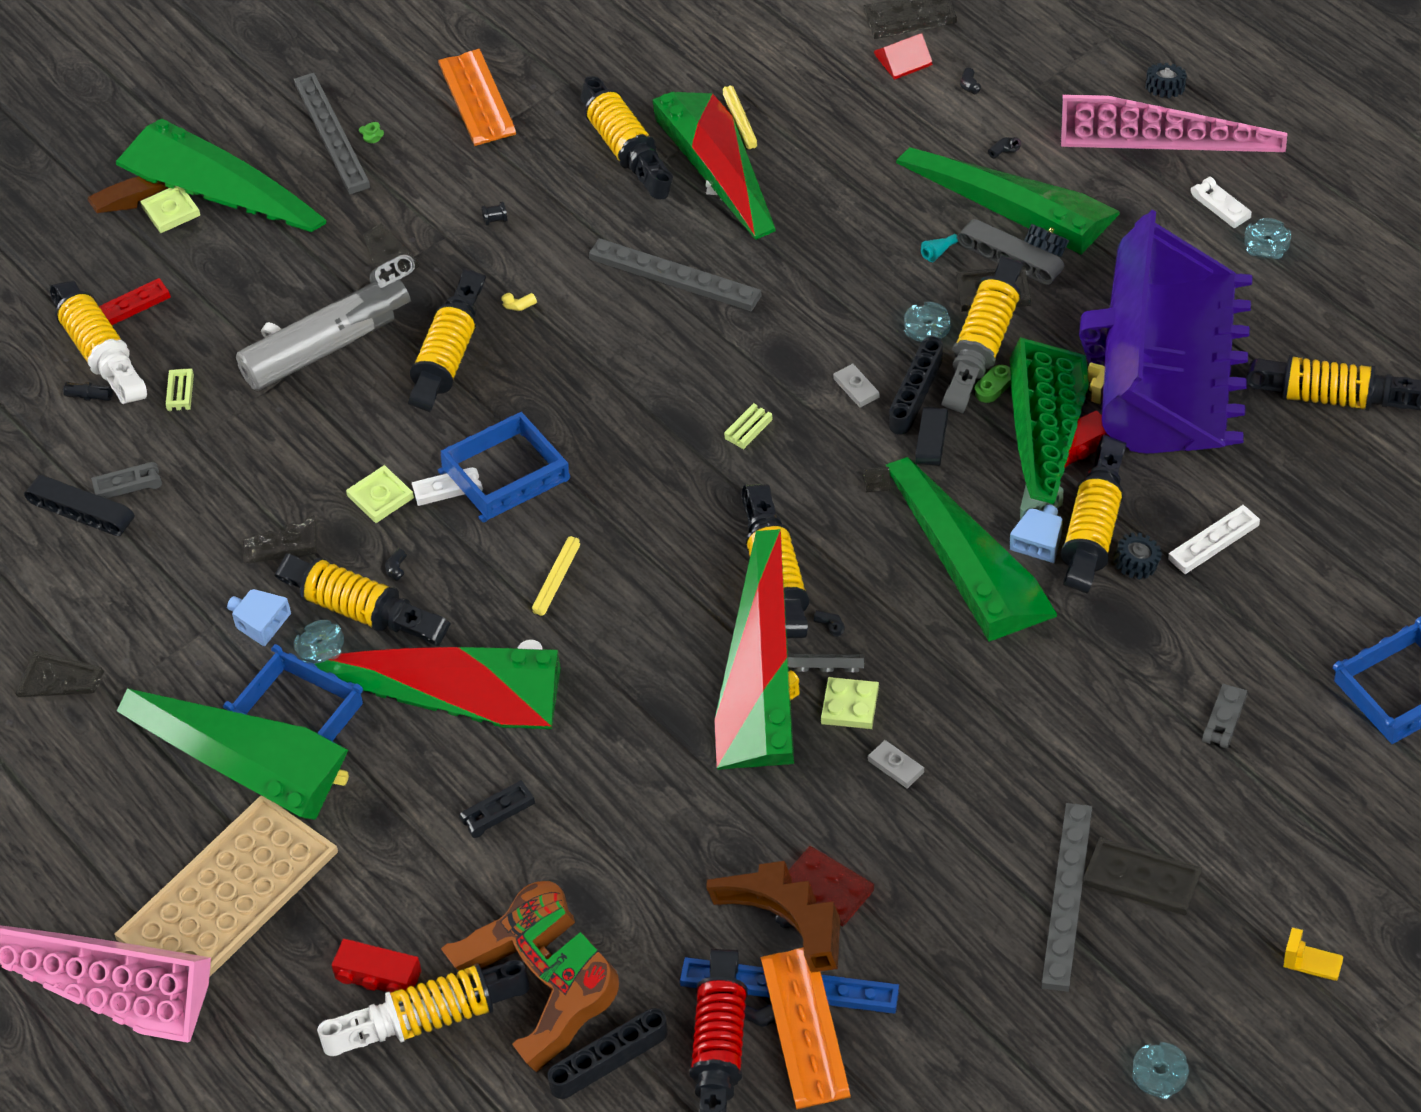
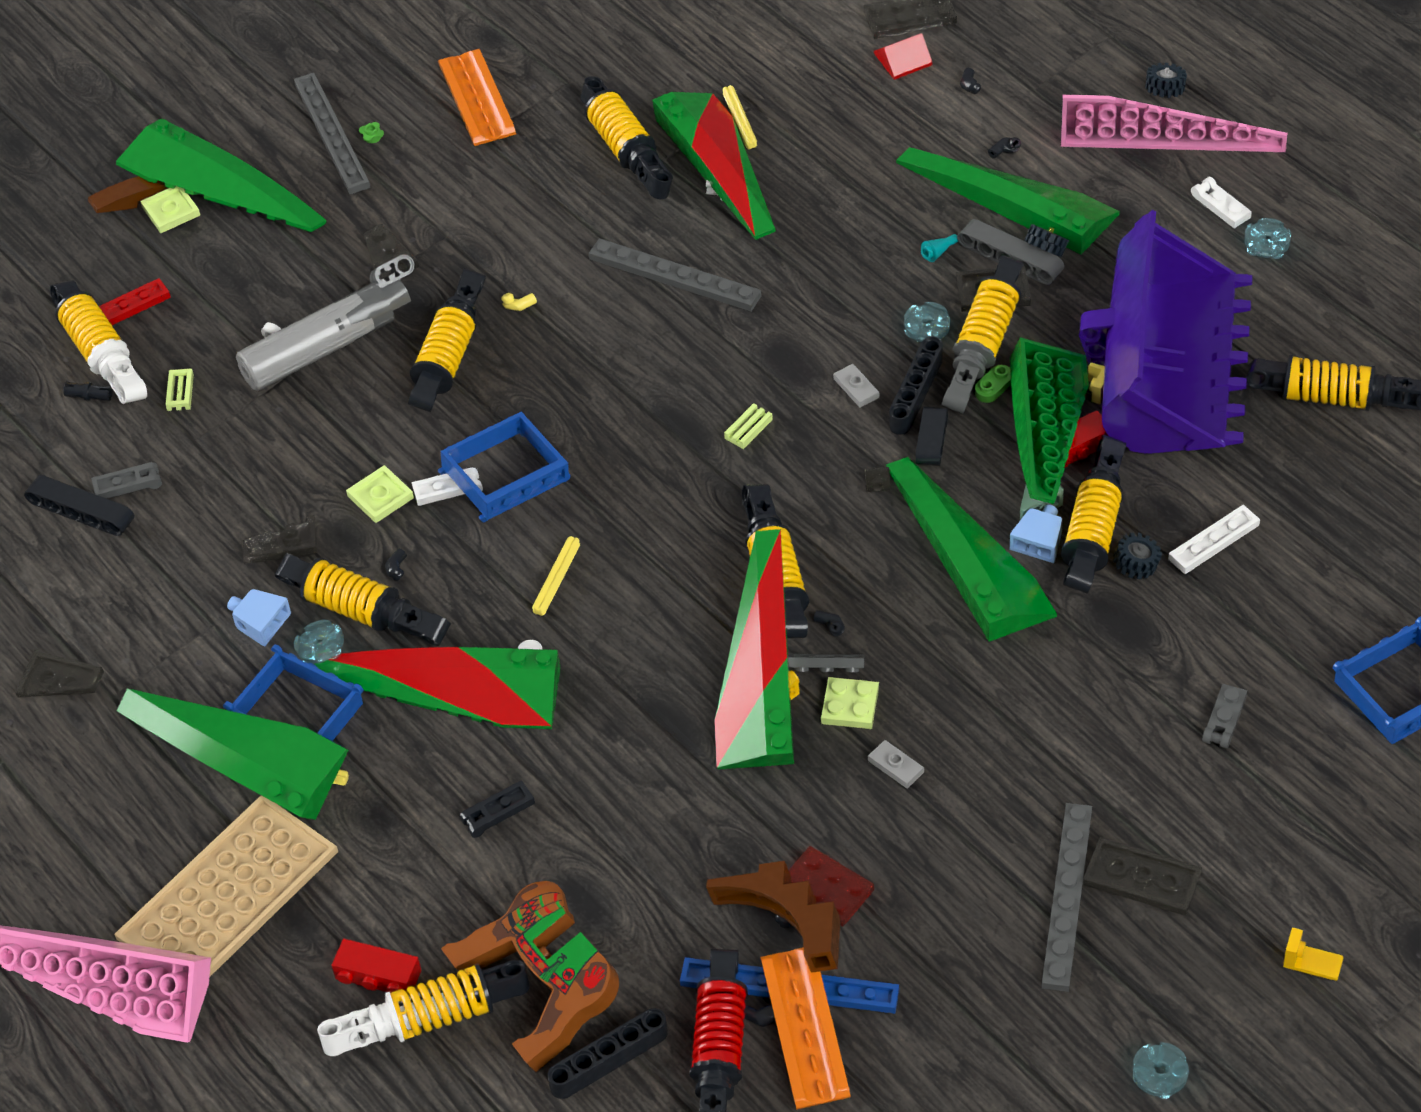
black bush [481,202,508,226] -> none

